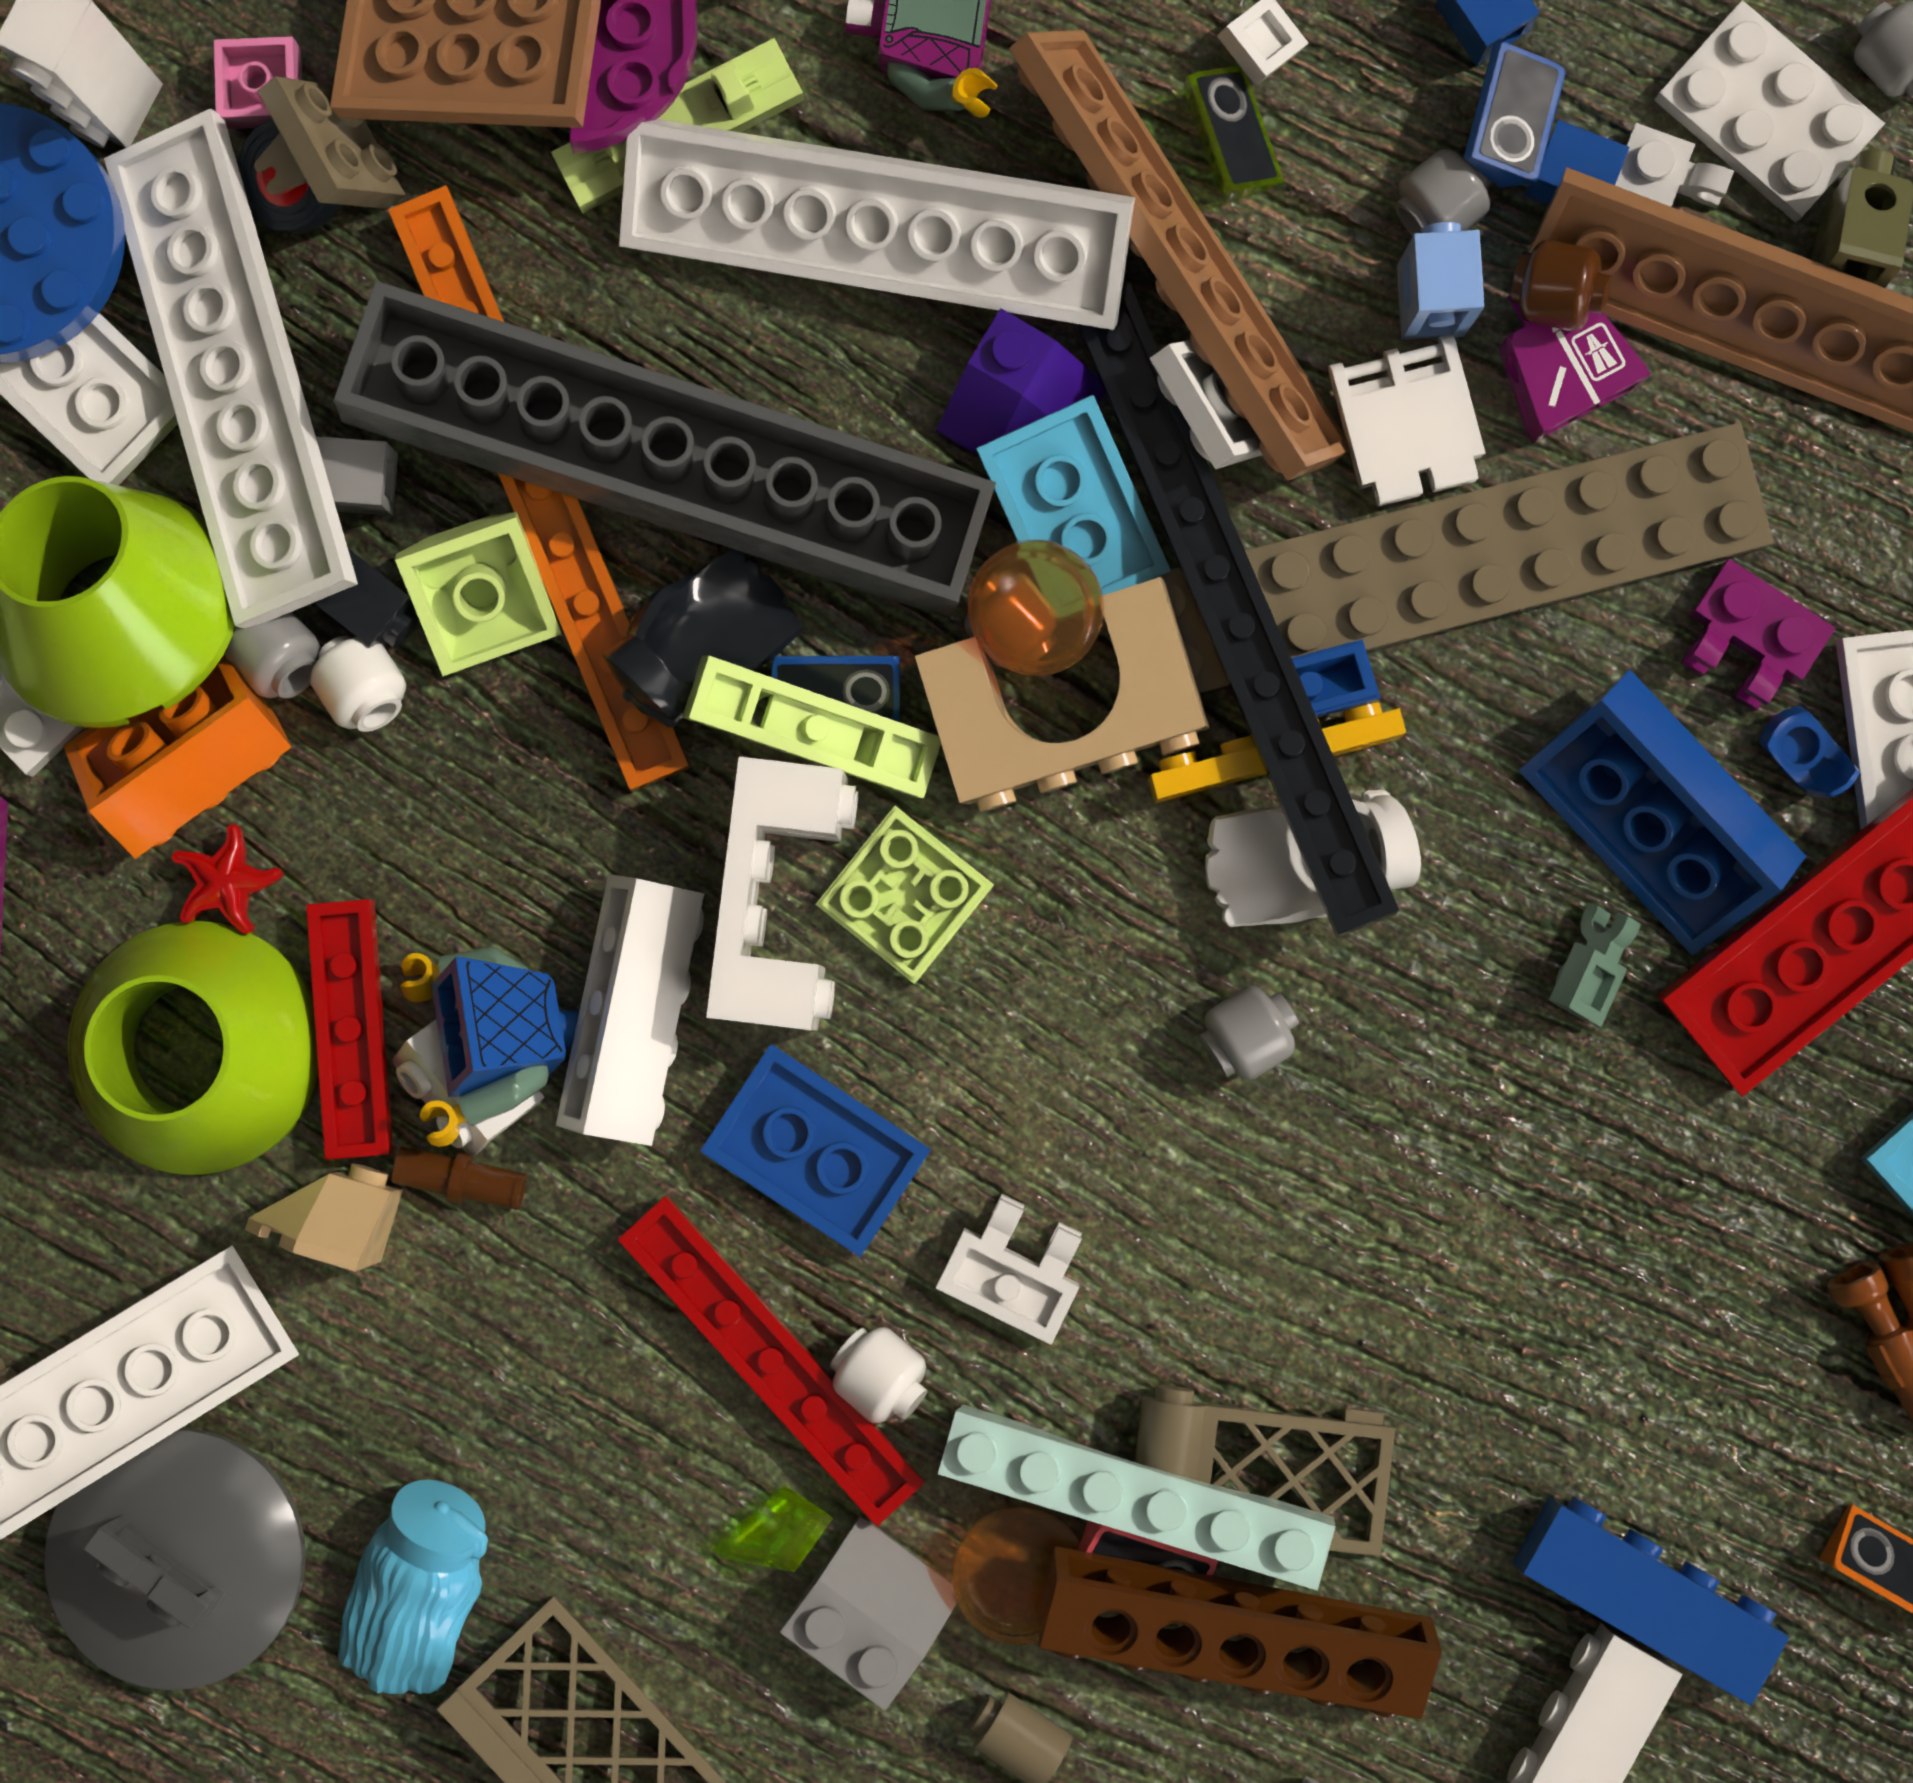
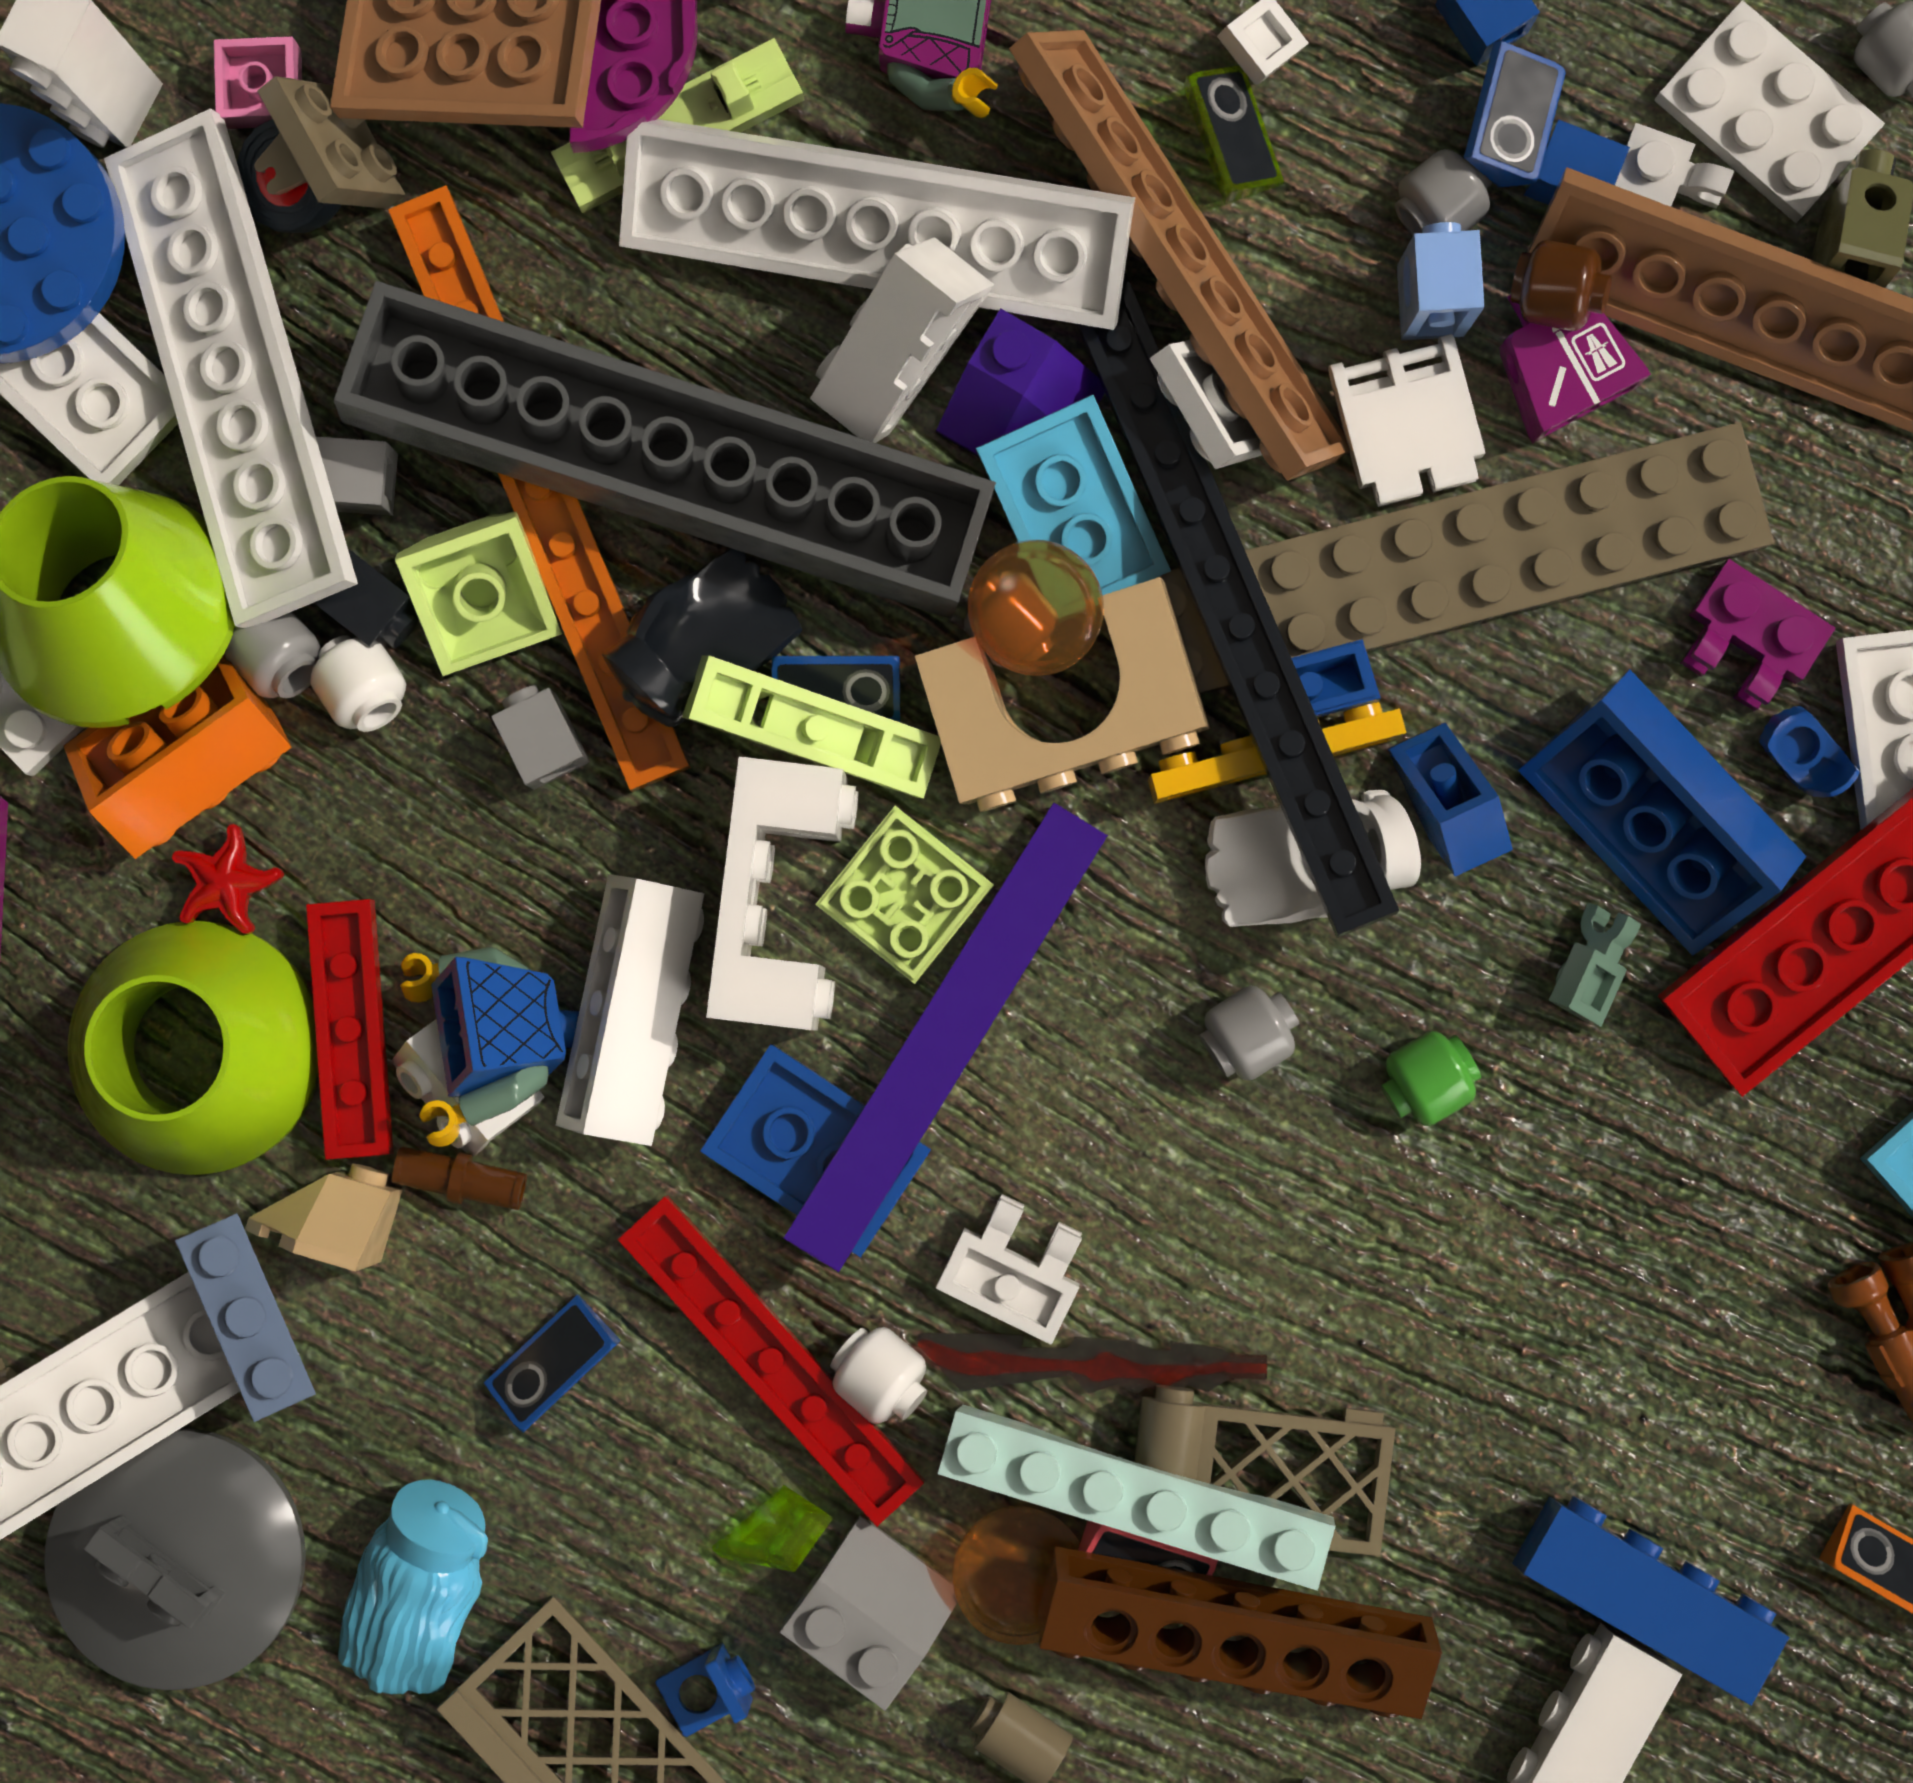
none -> sand blue brick [175,1214,316,1422]
none -> slope [484,1294,621,1434]
none -> light grey brick [491,685,590,790]
none -> blue bracket [656,1642,755,1737]
none -> dark purple tile [783,803,1108,1273]
none -> white wedge [810,237,995,443]
none -> clear smoke sword [917,1332,1267,1395]
none -> bright green head [1381,1031,1481,1126]
none -> blue slope [1388,722,1513,876]

